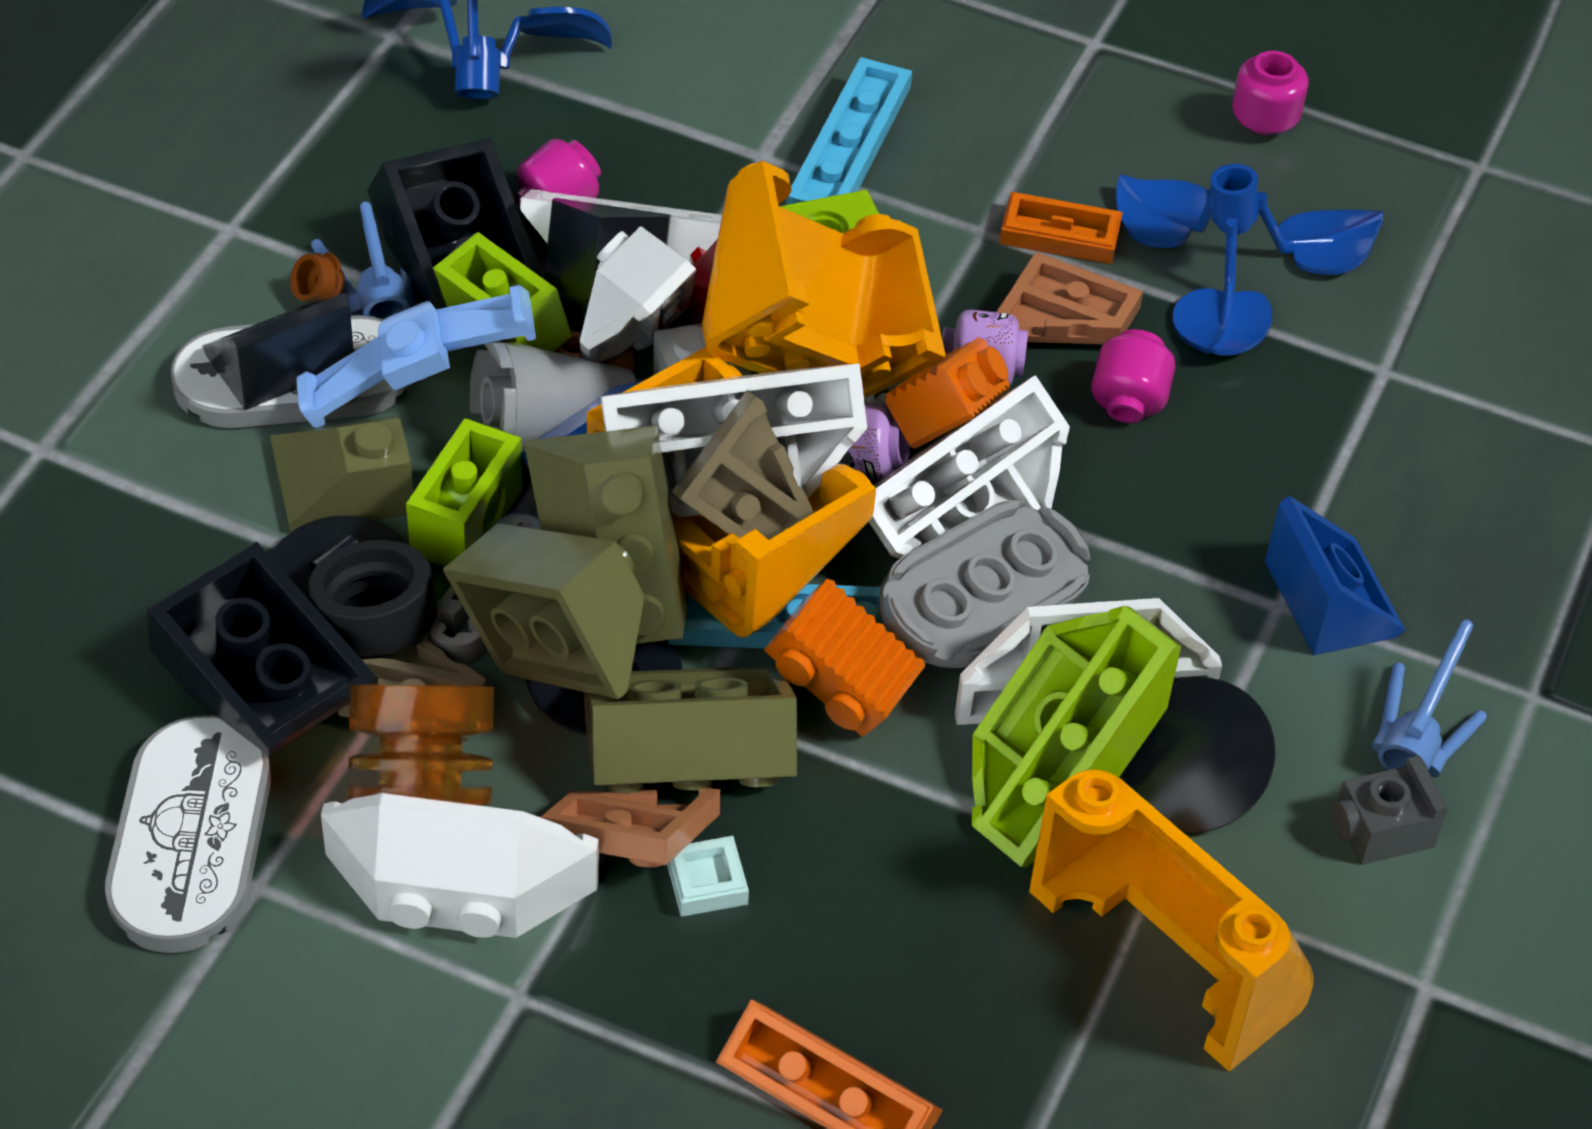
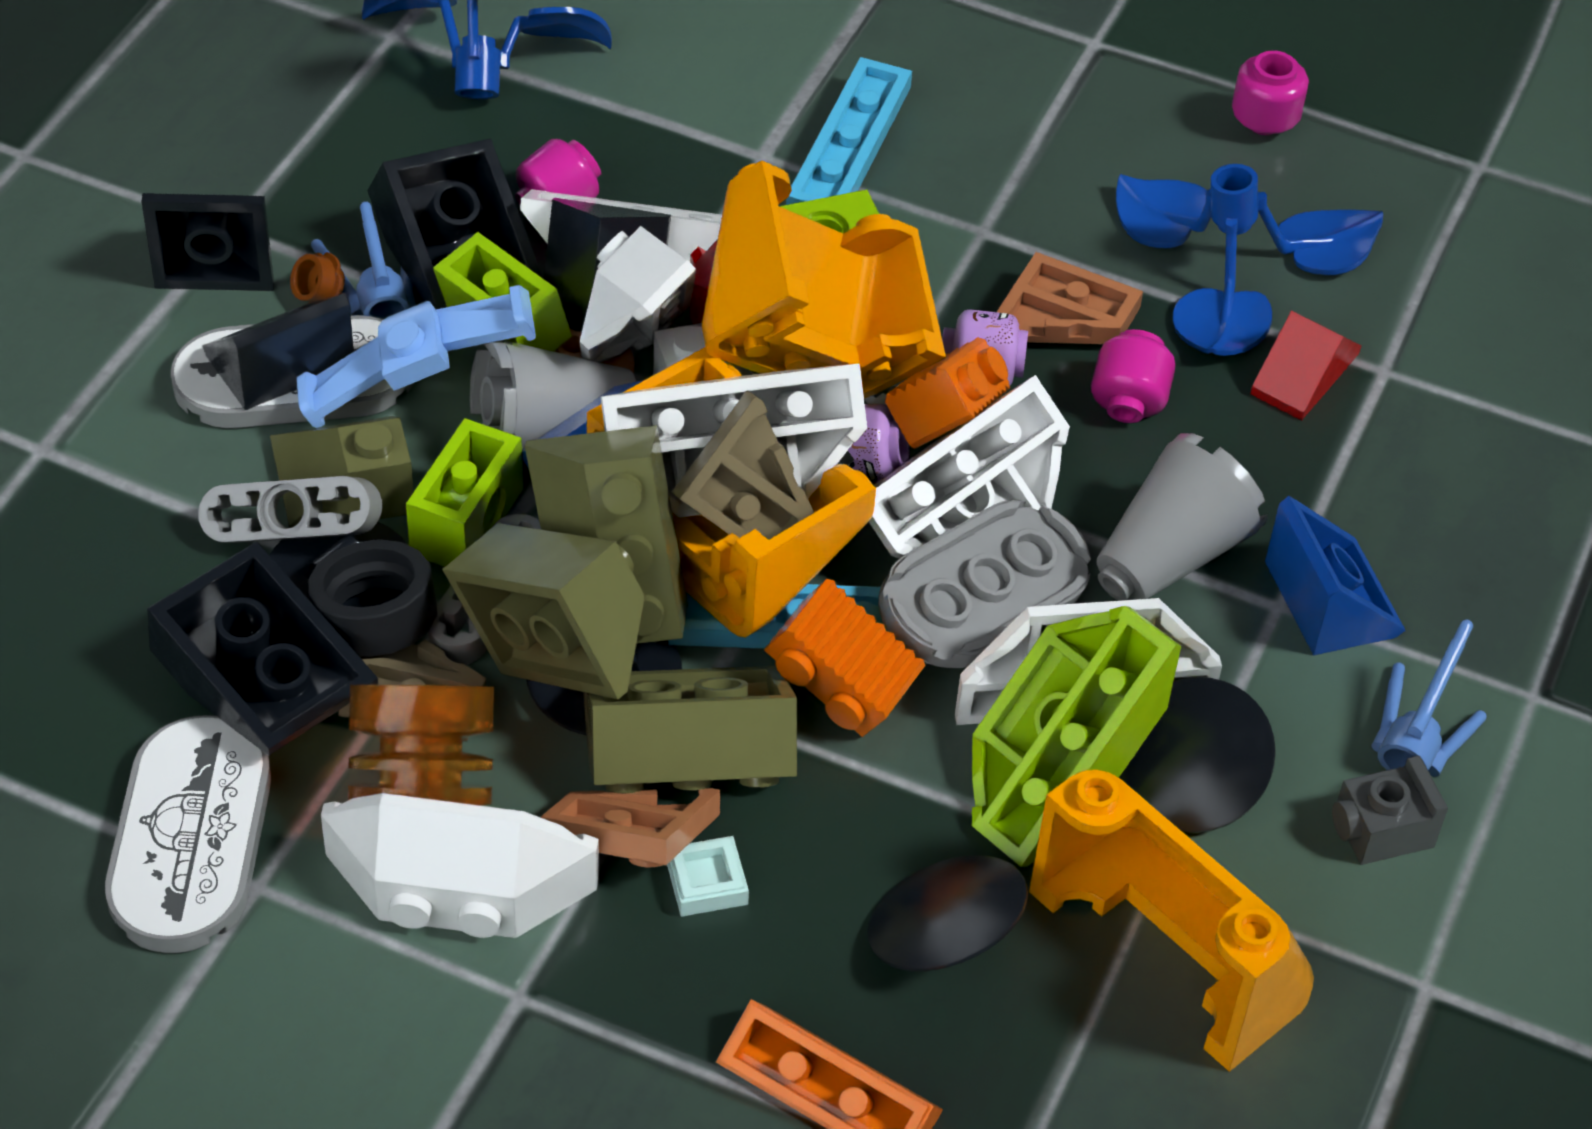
orange tile [999,192,1123,265] -> none
none -> black slope [141,193,274,291]
none -> light grey beam [198,476,382,543]
none -> black shield [868,855,1028,971]
none -> light grey cone [1097,433,1268,601]
none -> red slope [1250,310,1361,421]

